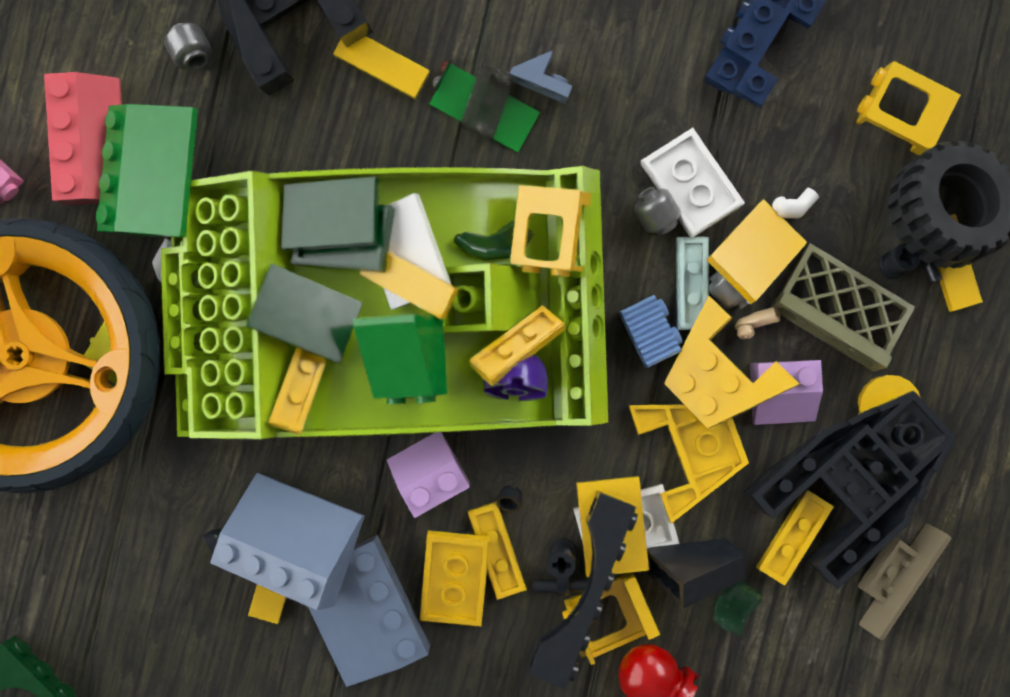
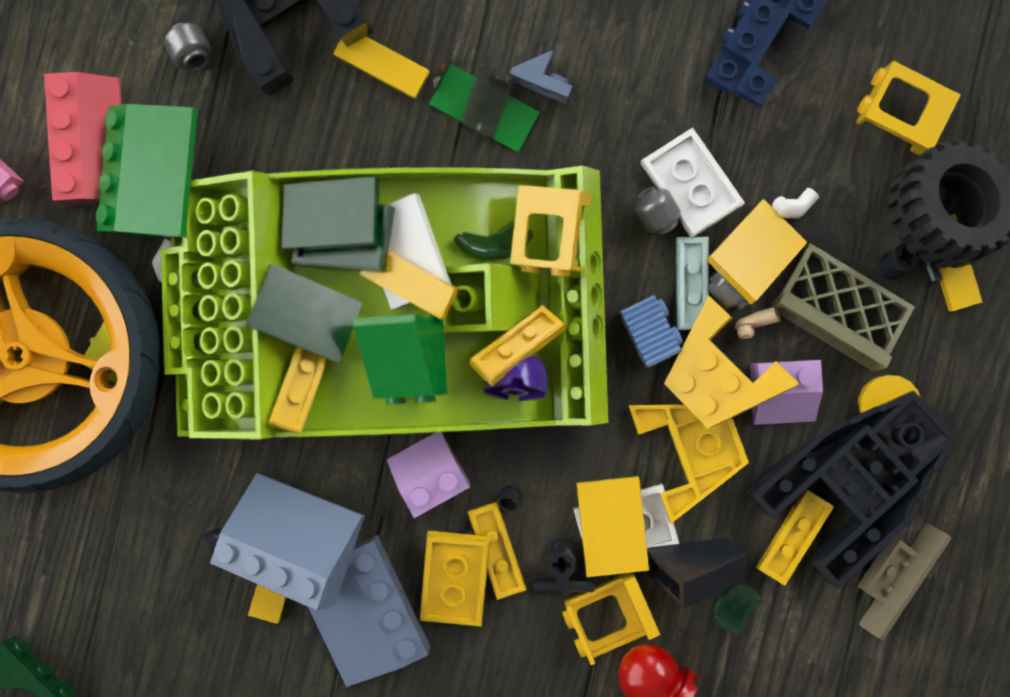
black arch [527,490,638,689] -> none

